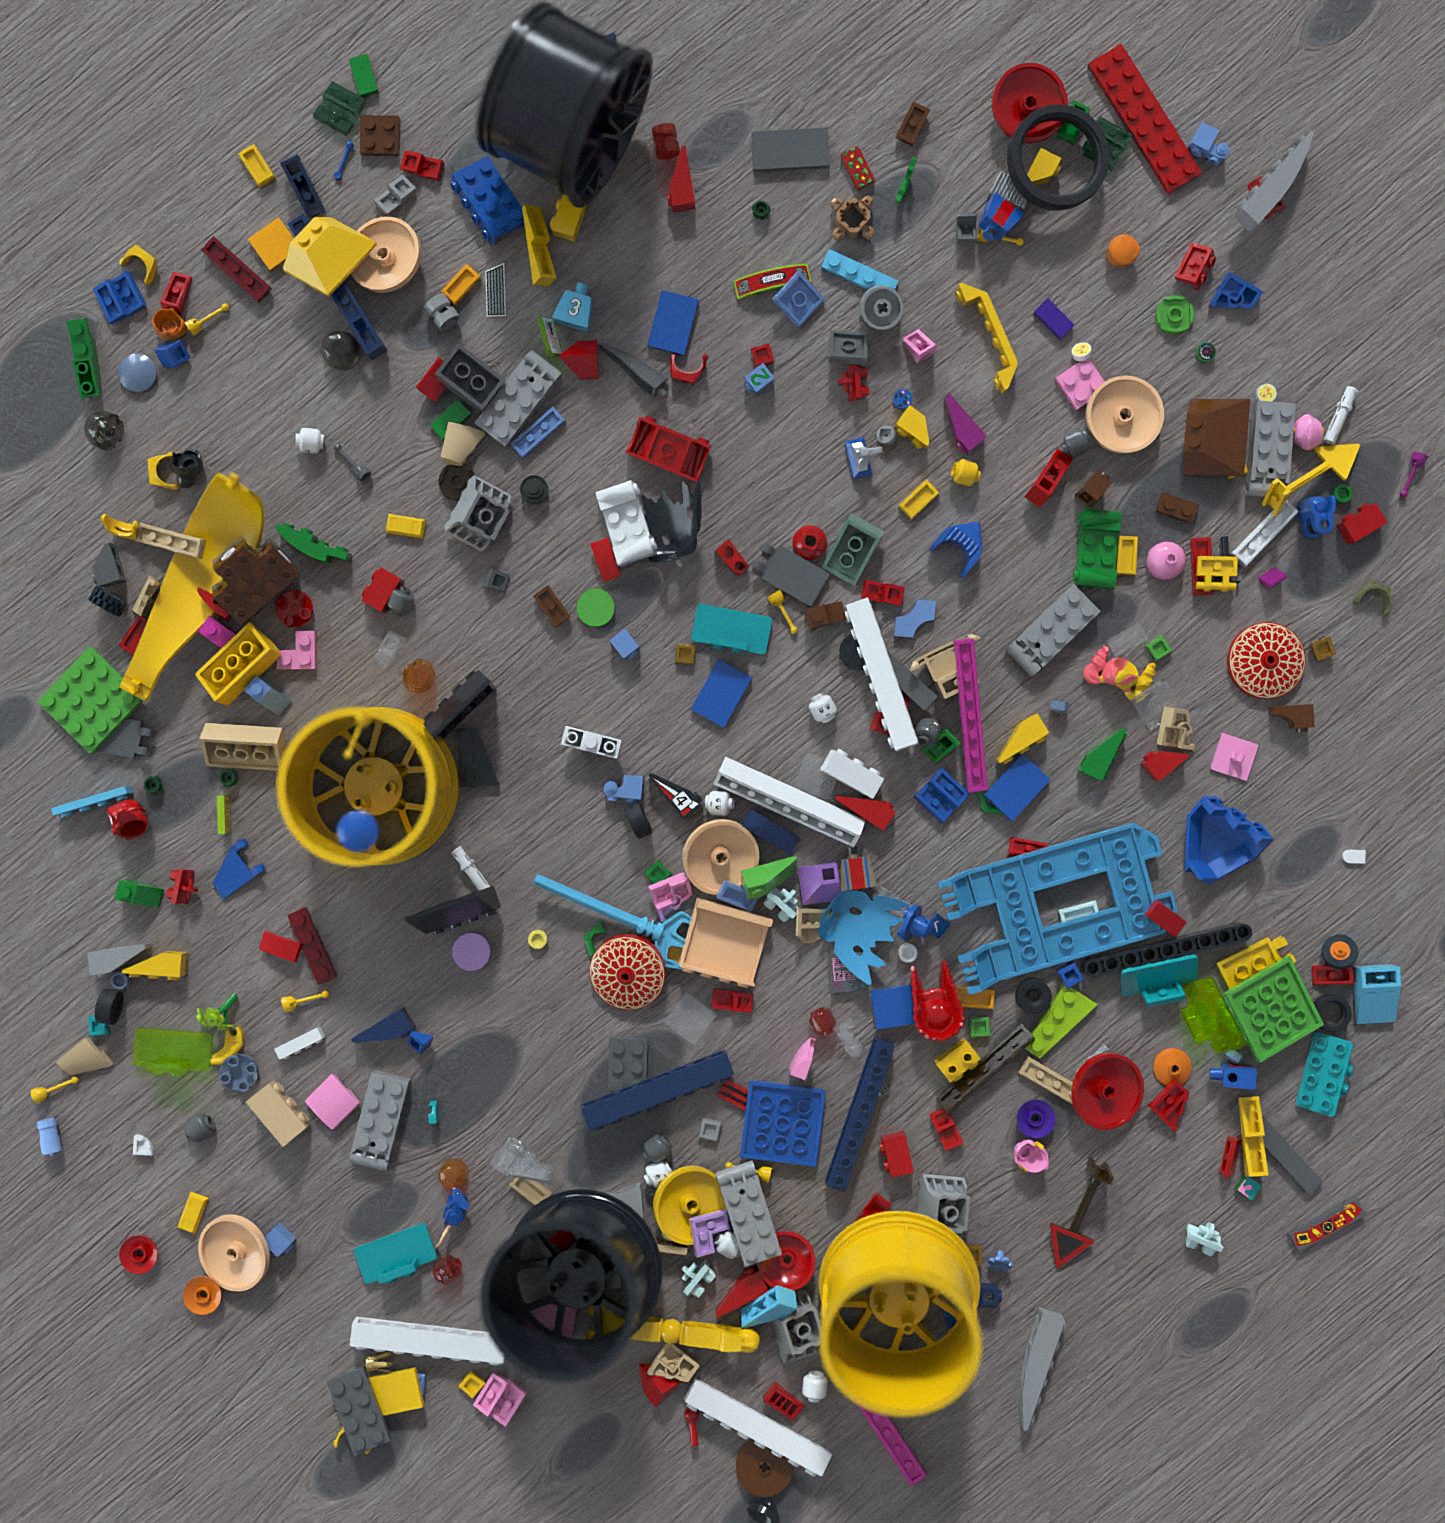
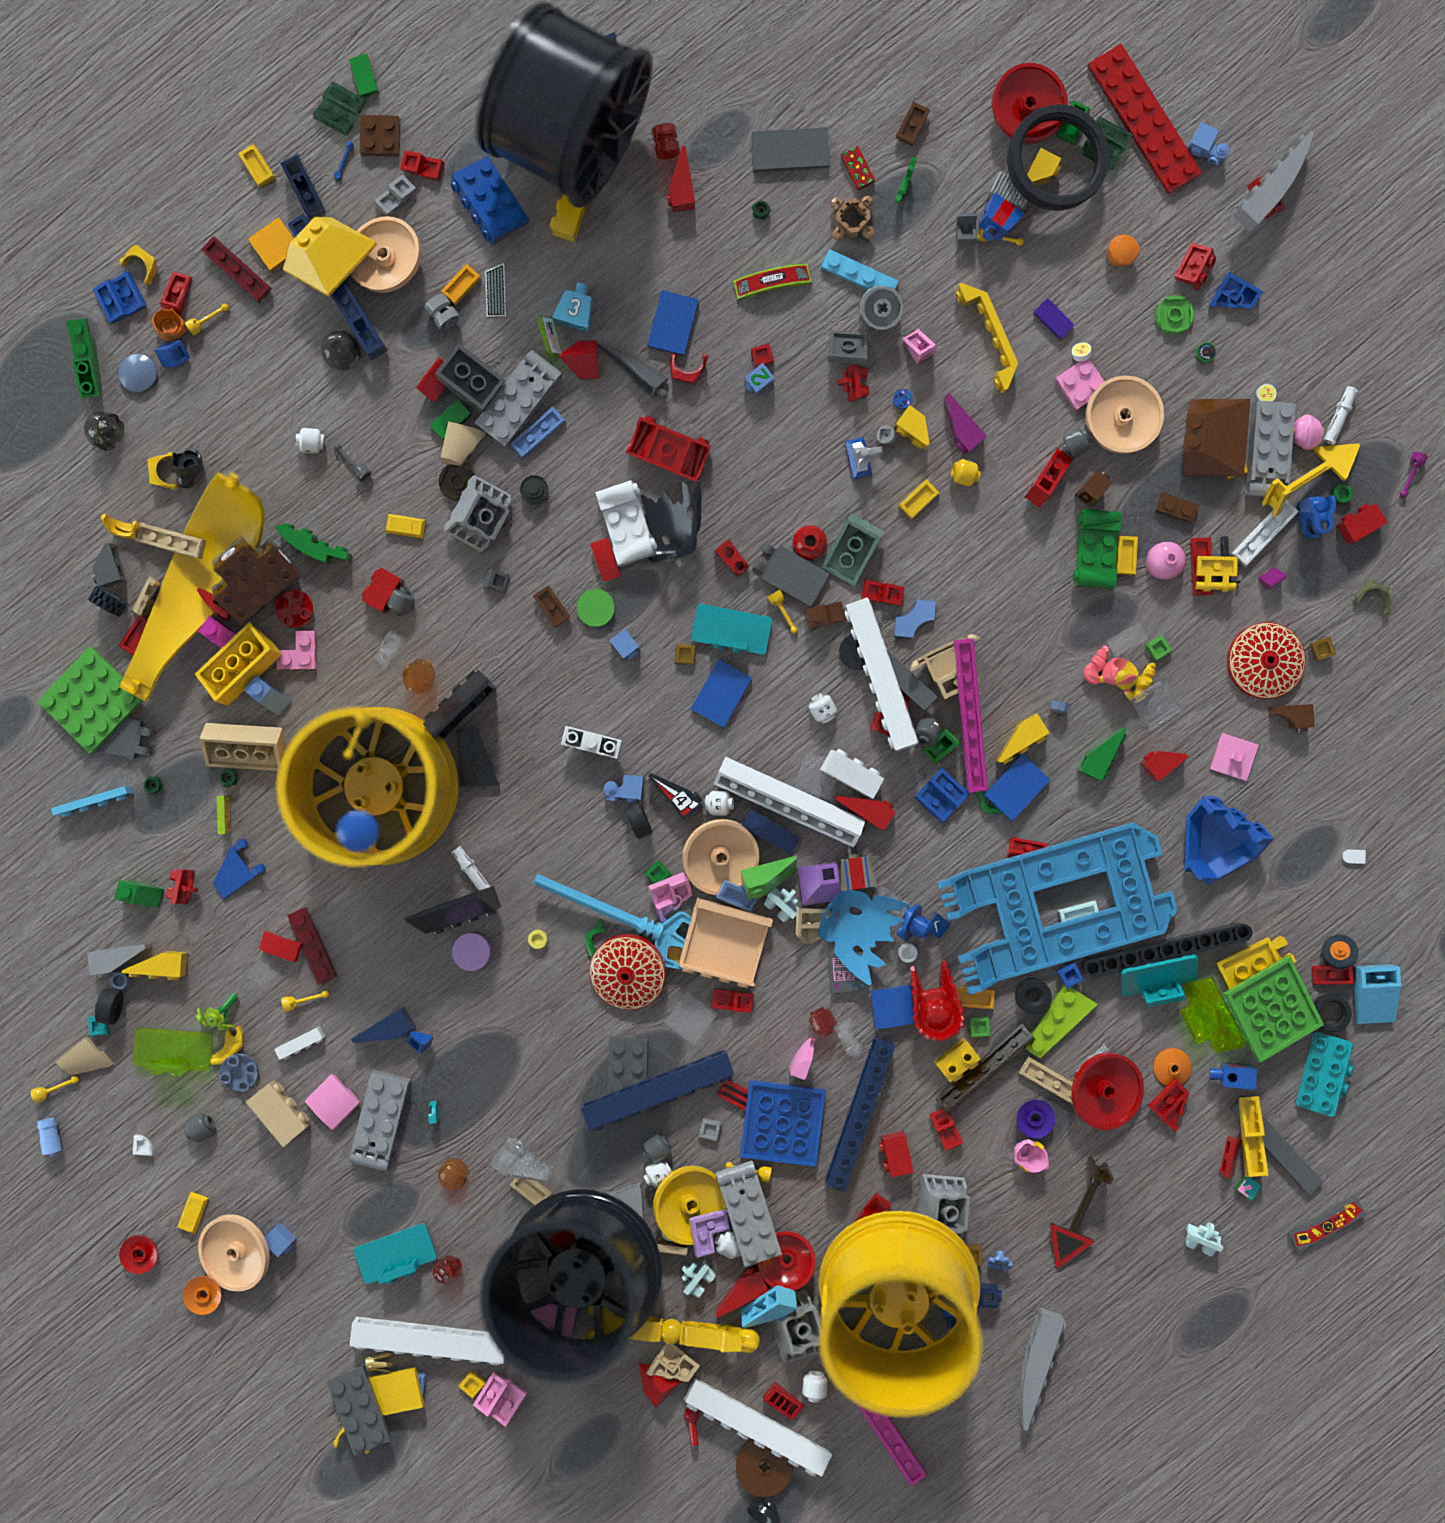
red piece [106,799,149,841] -> none
blue animal [435,1187,469,1250] -> none
yellow slope [522,205,557,286] -> none
medium blue tile [772,271,825,327] -> none
blue animal [928,522,982,578] -> none
light grey hinge [1005,584,1101,677] -> none
red slope [1144,899,1187,937] -> none
tan slope [1156,706,1195,750] -> none
sand blue tile [1224,1047,1245,1065] -> none

